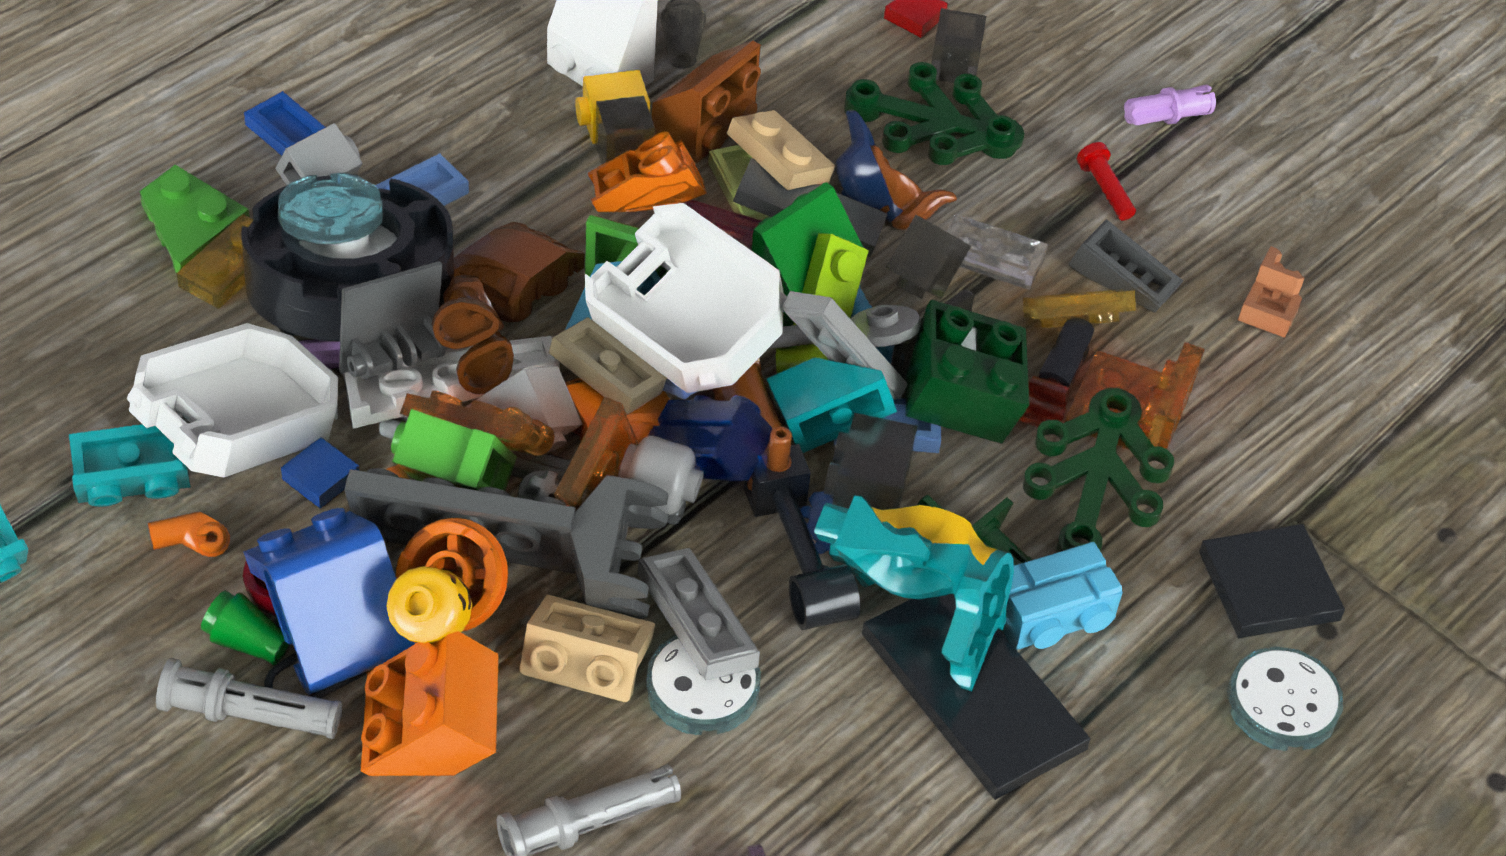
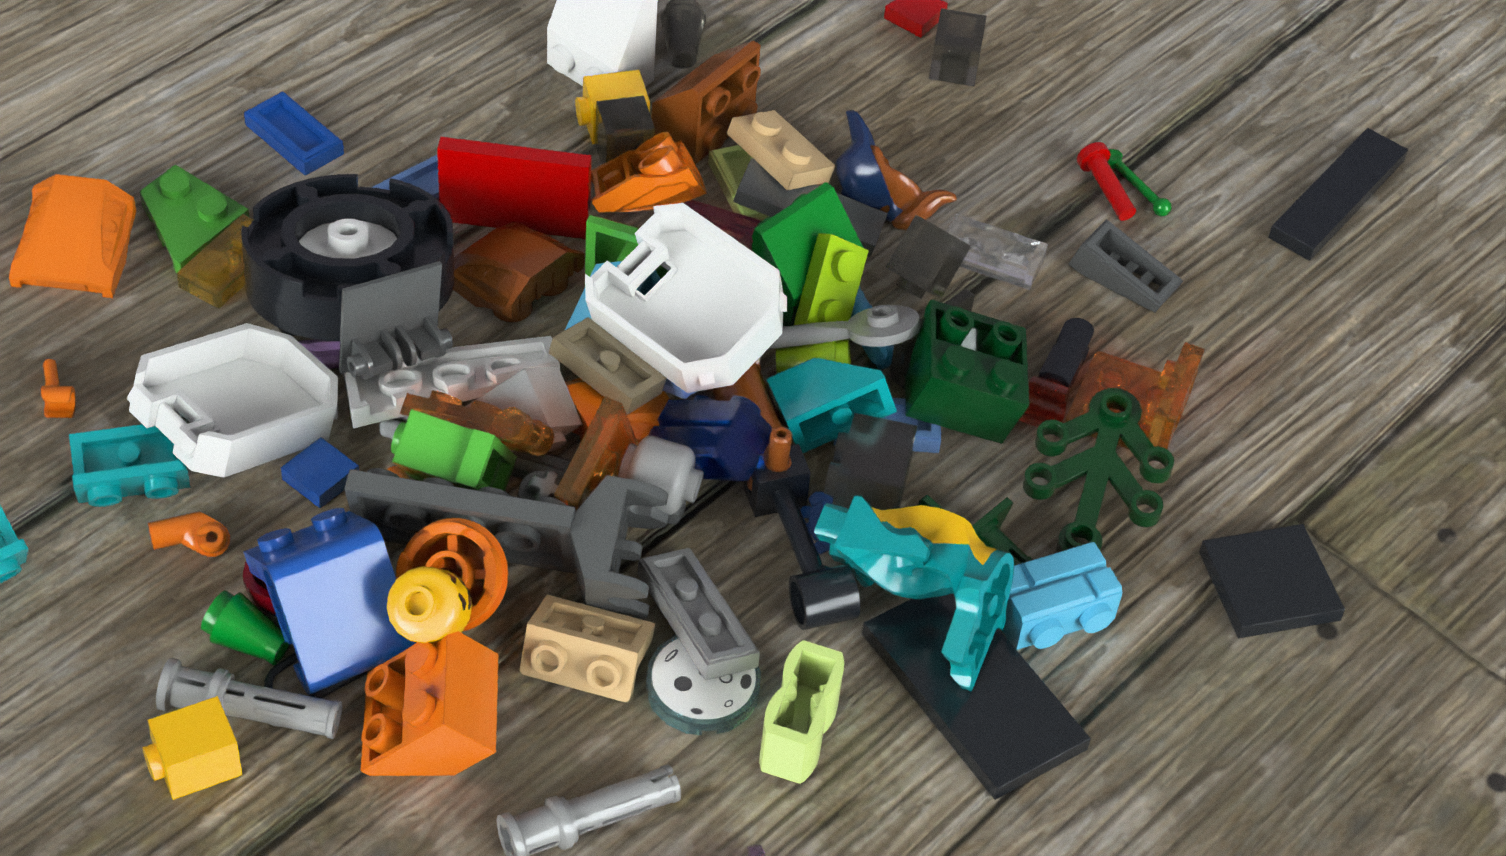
light grey brick [275,123,363,185] -> none
clear light blue tile [278,173,383,244] -> none
reddish brown piece [432,275,514,394] -> none
light grey tile [782,291,908,400] -> none
dark green plant [844,62,1024,165] -> none
clear yellow plate [1023,289,1136,328] -> none
lavender axle [1124,84,1216,125] -> none
white tile [1227,646,1343,751] -> none
nougat slope [1238,246,1305,338] -> none
none -> orange slope [9,174,137,298]
none -> orange hand [41,359,76,418]
none -> yellow brick [142,696,242,800]
none -> red tile [437,137,592,239]
none -> yellowish green brick [759,640,844,784]
none -> green hinge [1108,149,1172,217]
none -> black tile [1268,128,1408,261]

